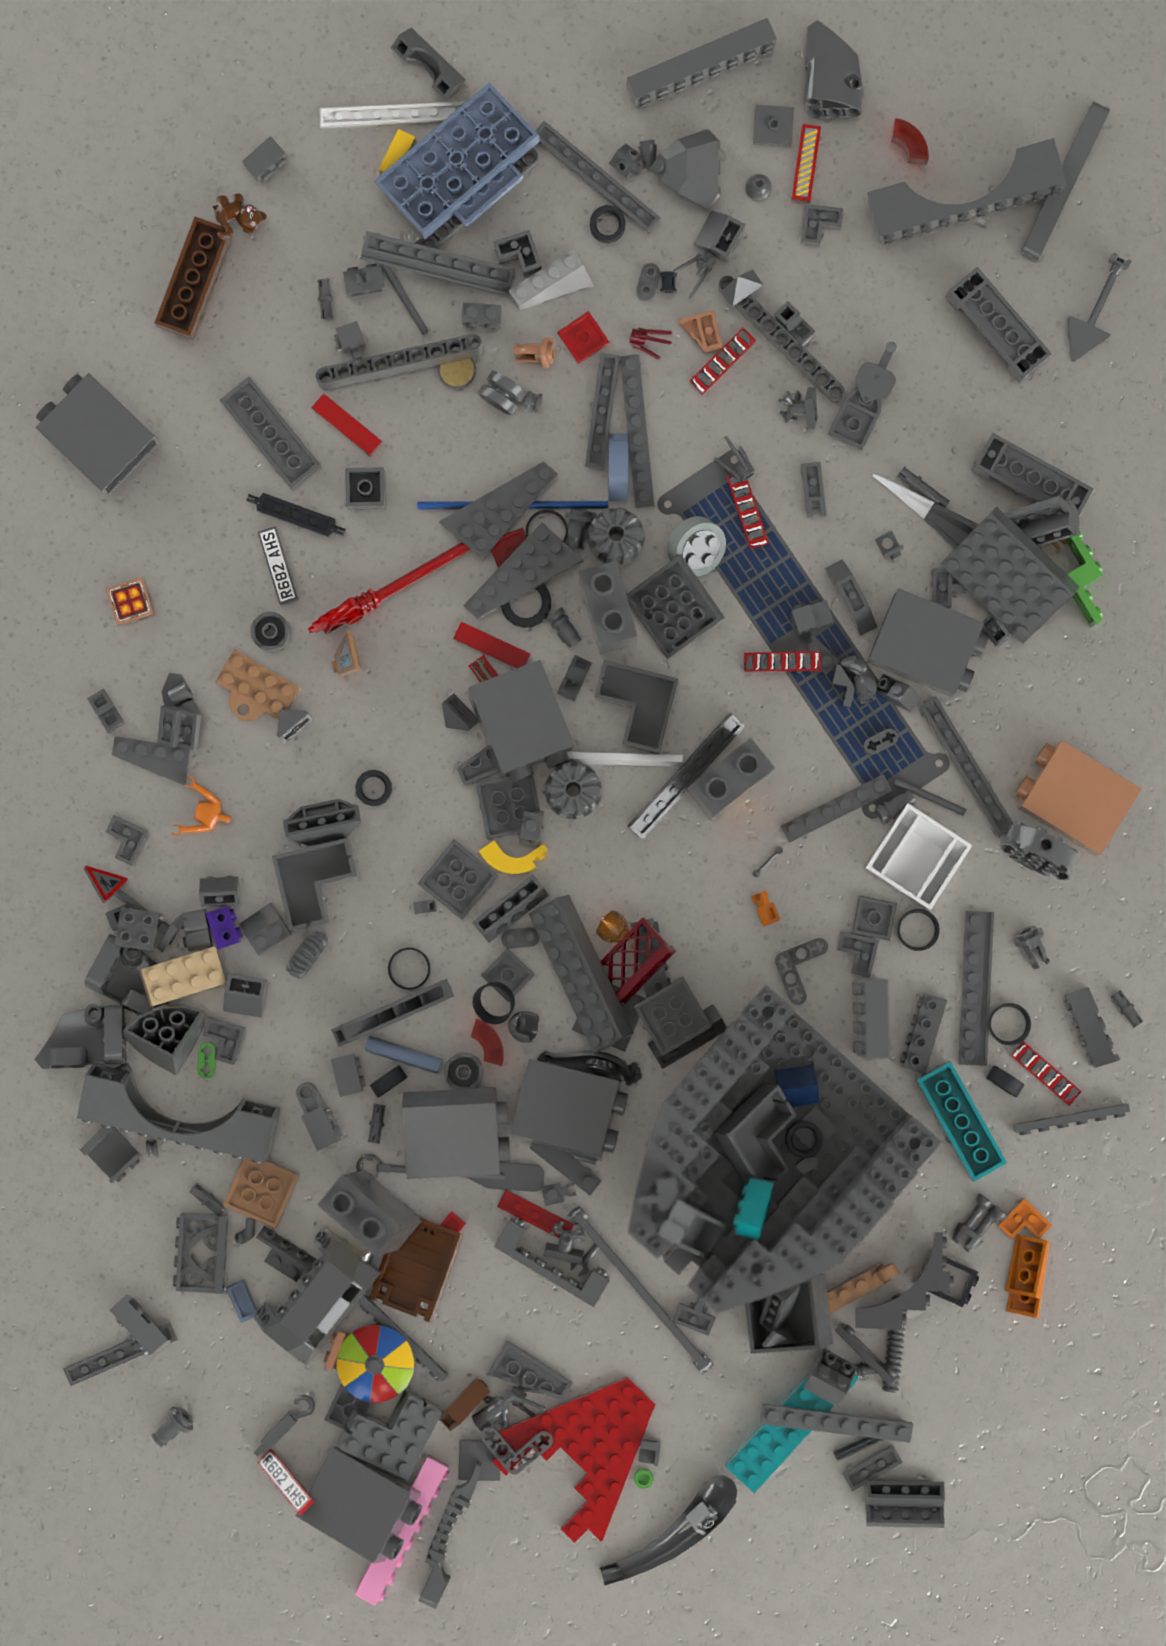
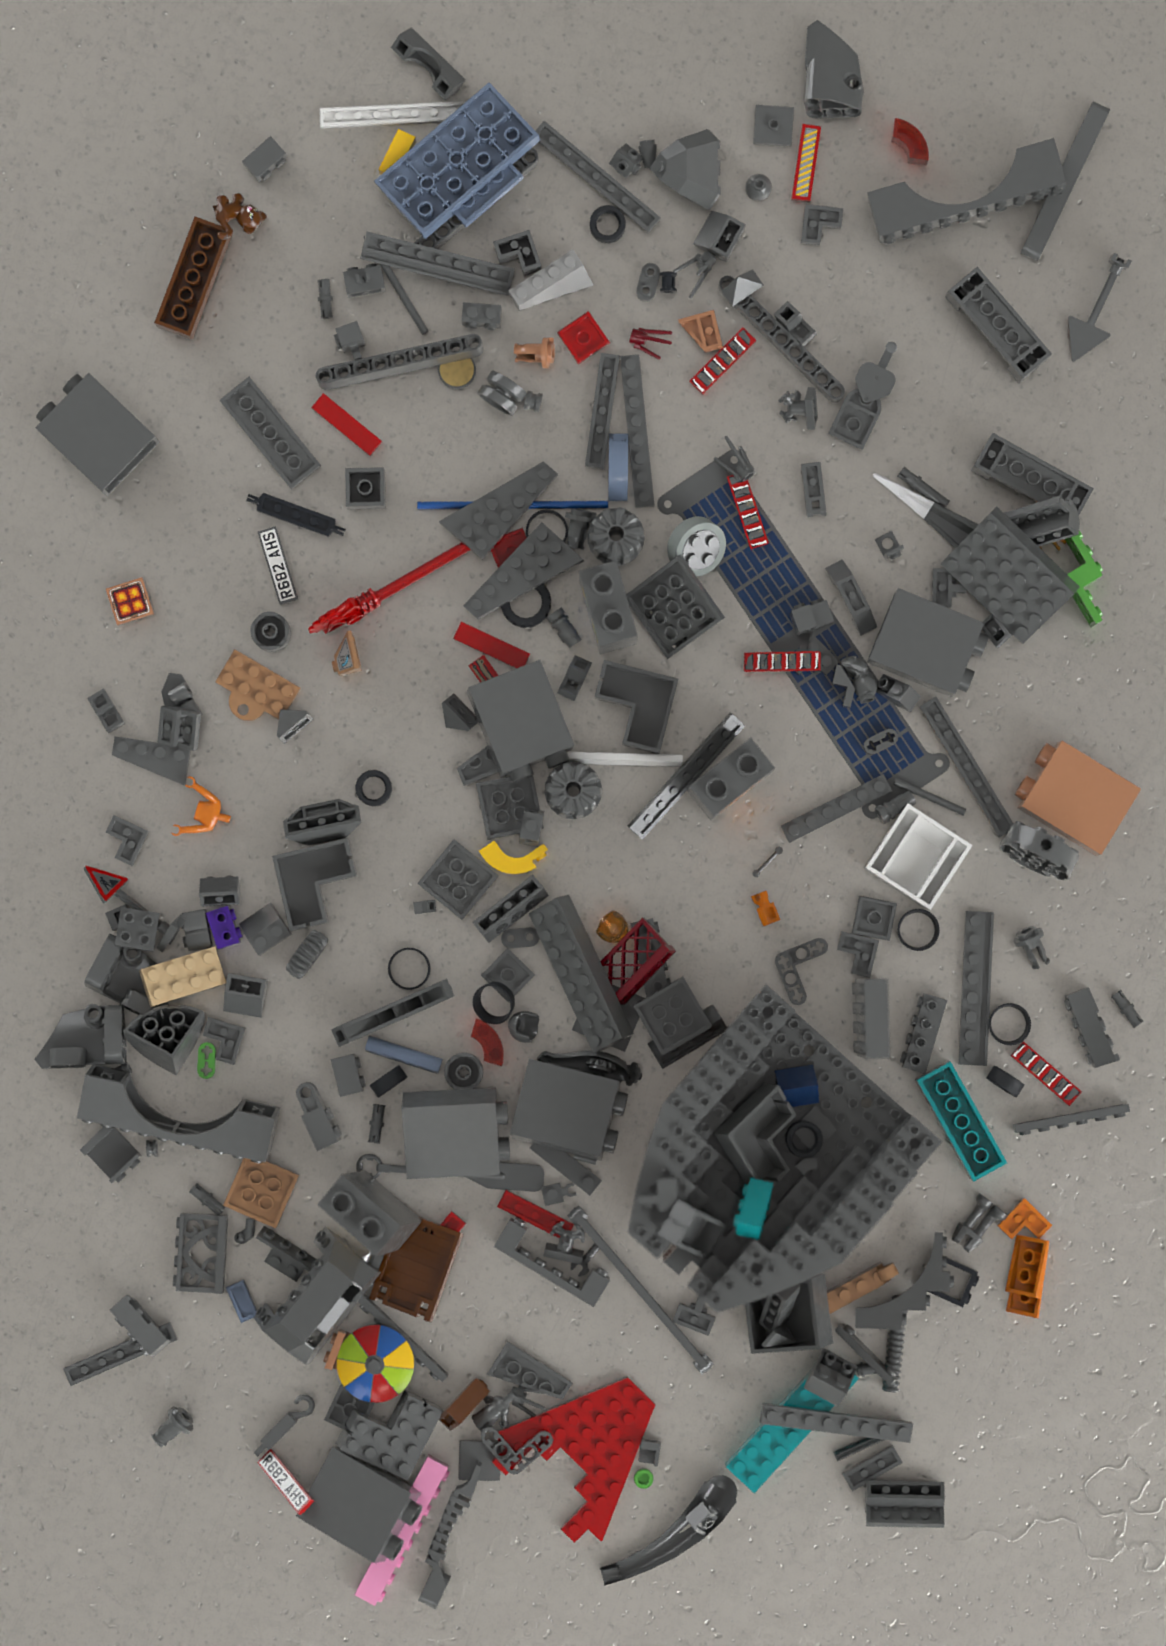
dark grey brick [626,18,777,108] -> none

